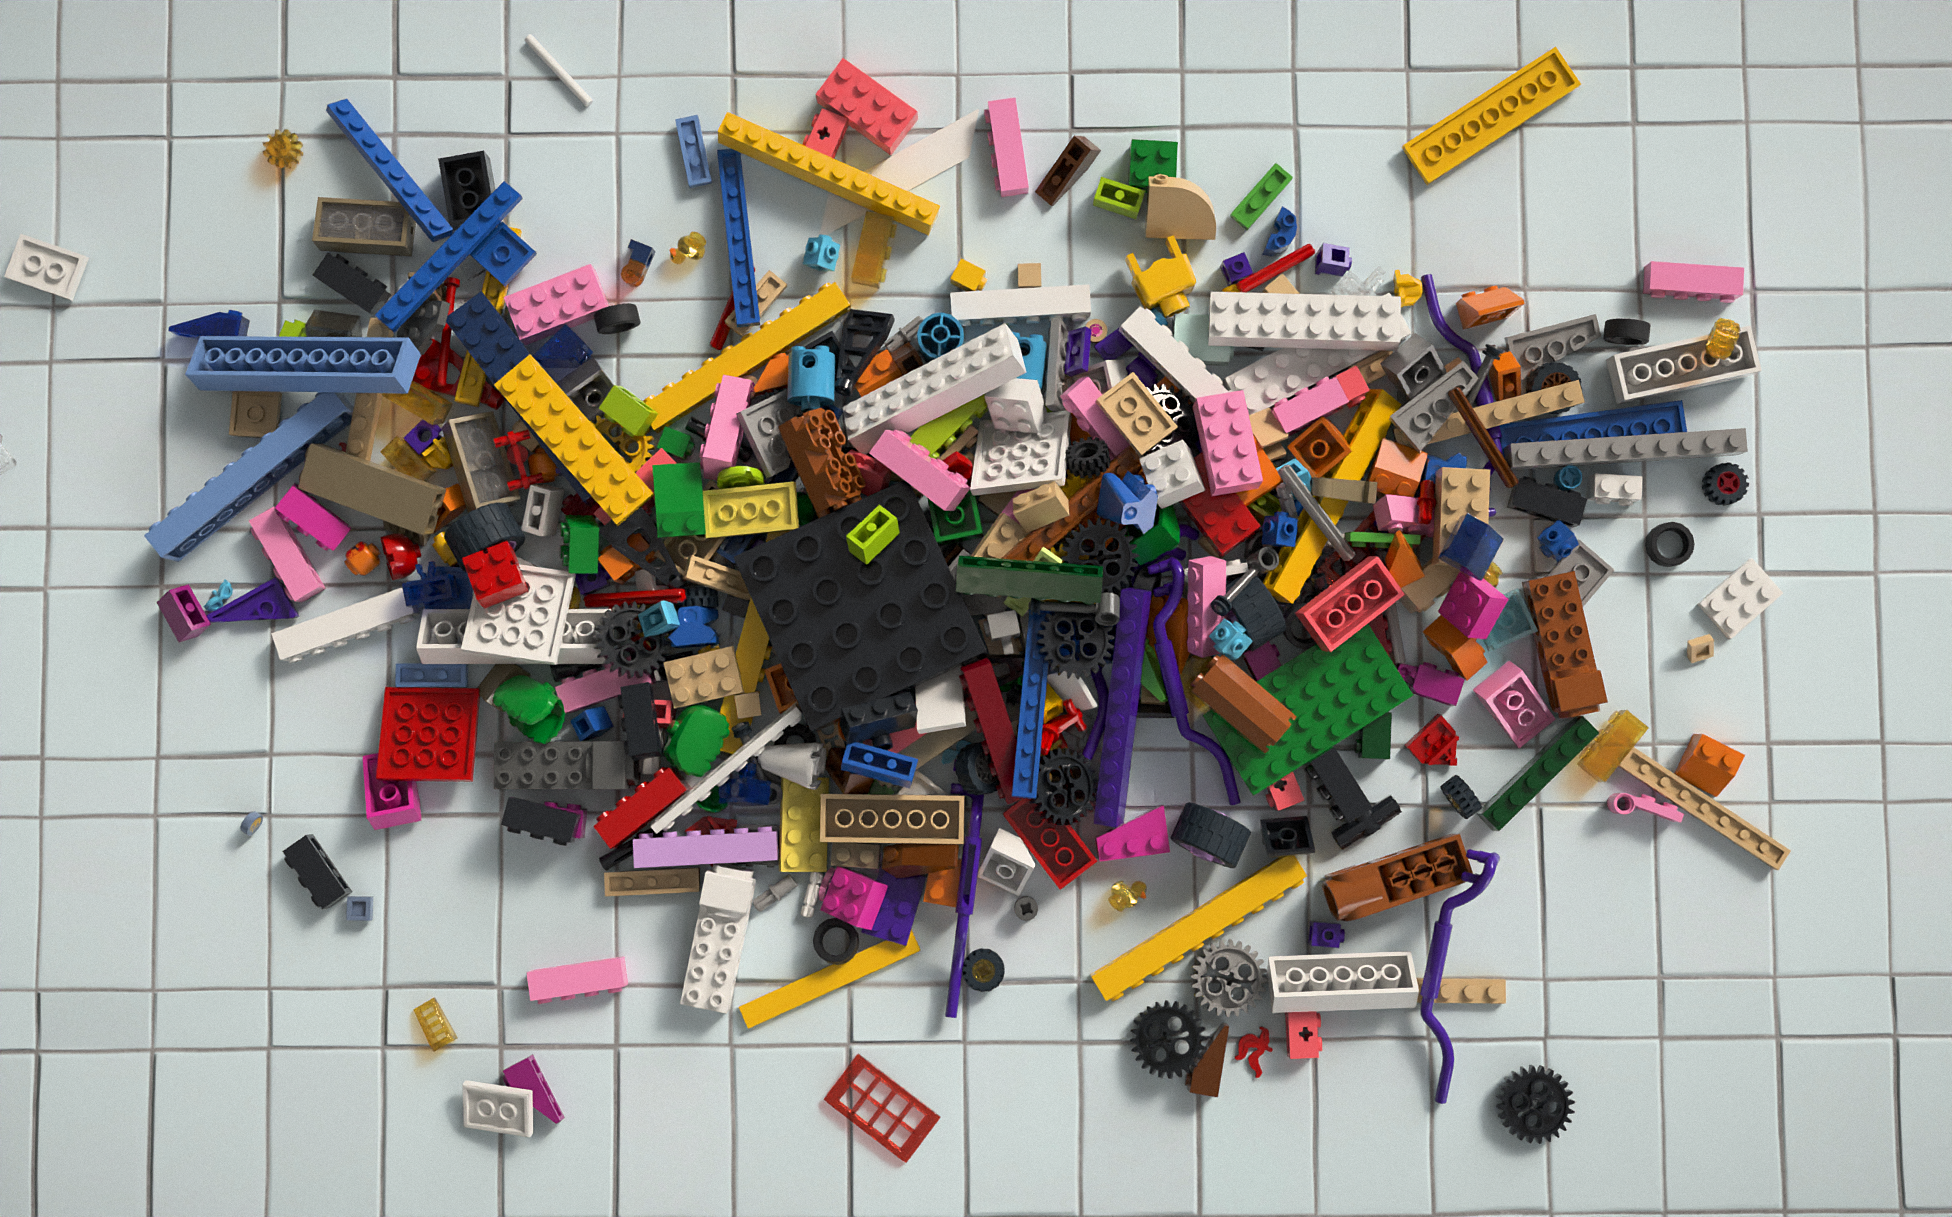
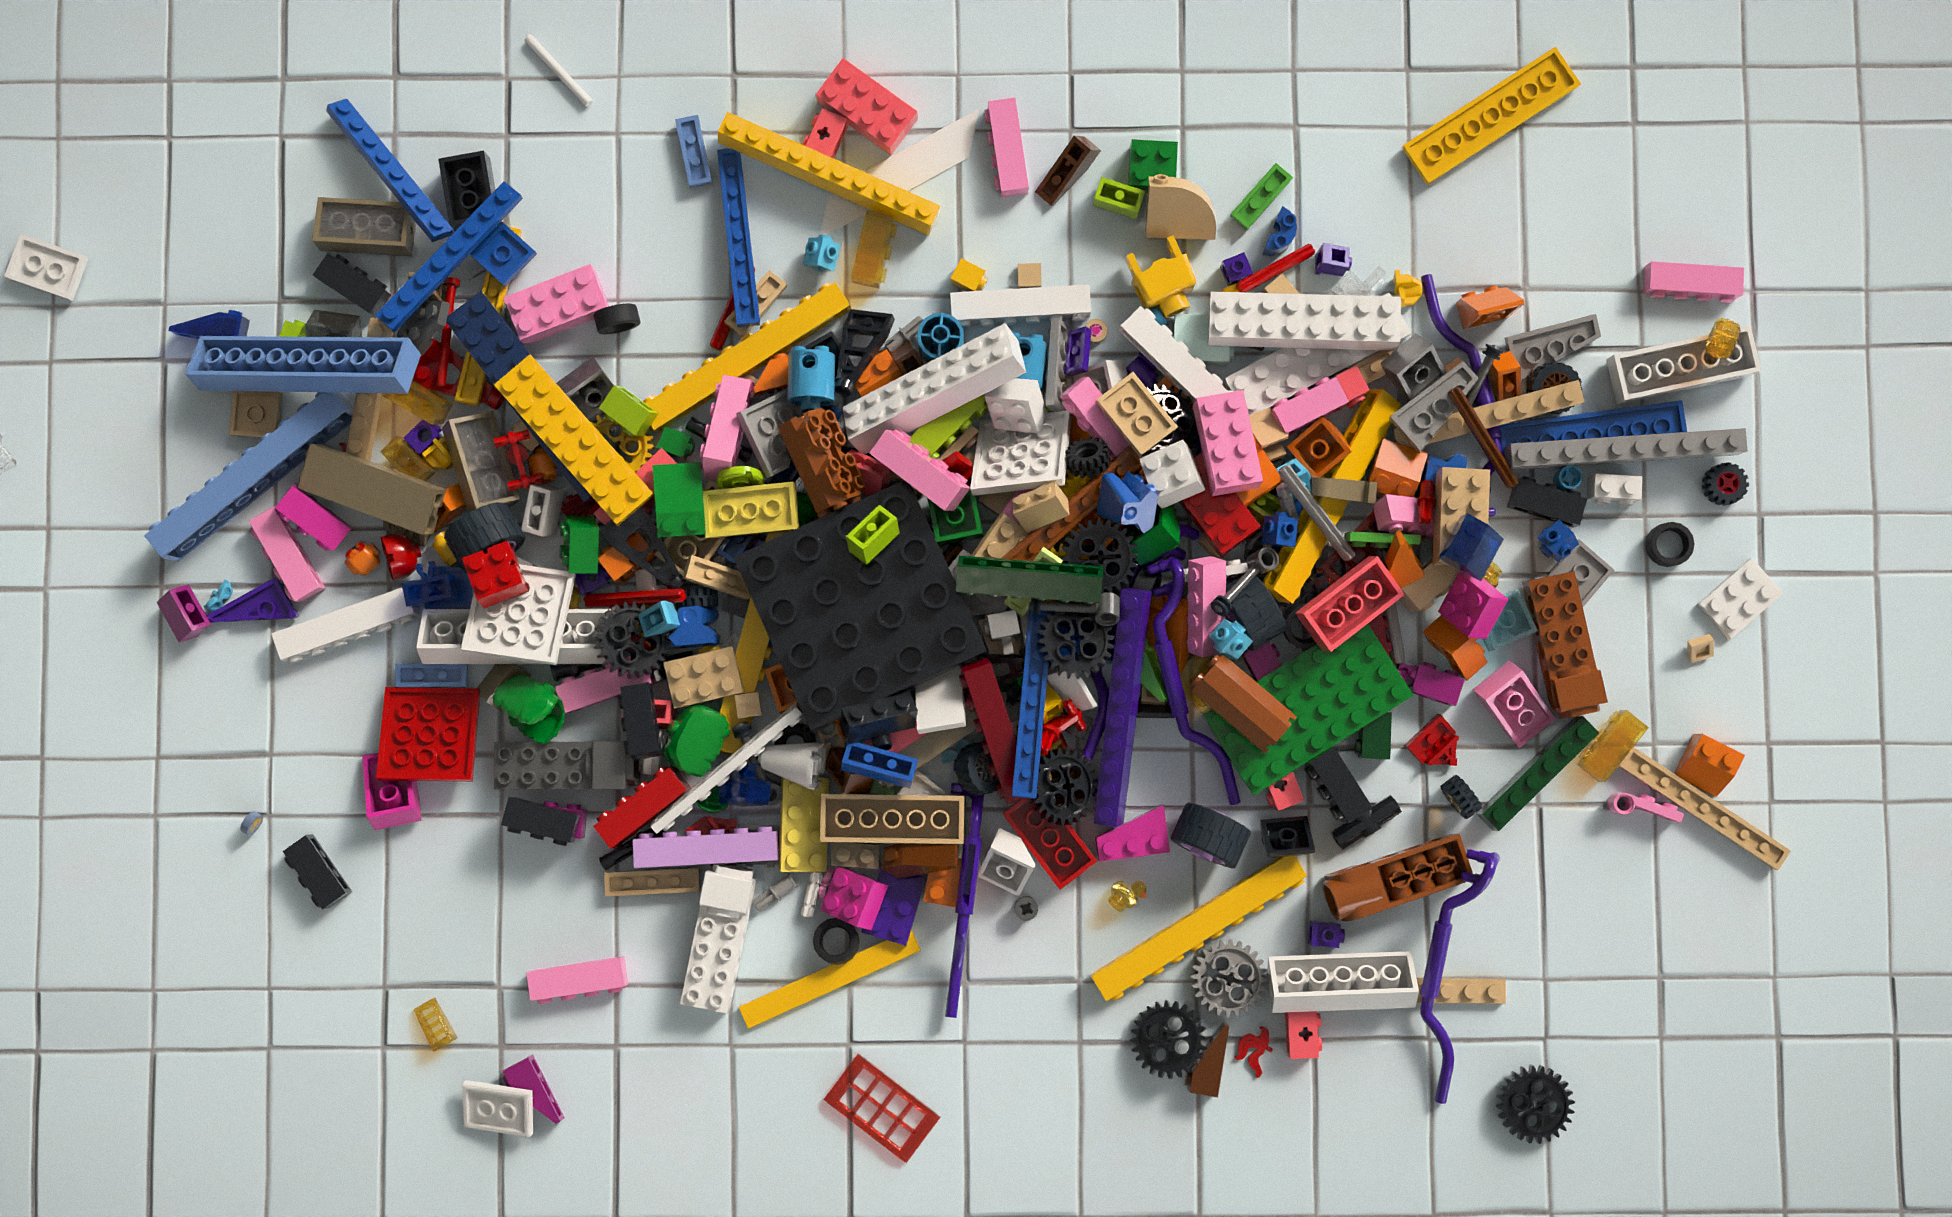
clear yellow gear [262,129,304,169] -> none
sand blue plate [346,896,373,921] -> none
clear blue slope [532,324,593,368] -> none
blue brick [570,706,614,742] -> none
leg [621,239,656,287] -> none
clear yellow animal [669,232,706,264] -> none
black wheel [962,948,1005,992] -> none
dark purple plate [1094,327,1134,361] -> none
black tyre [1603,318,1651,345] -> none

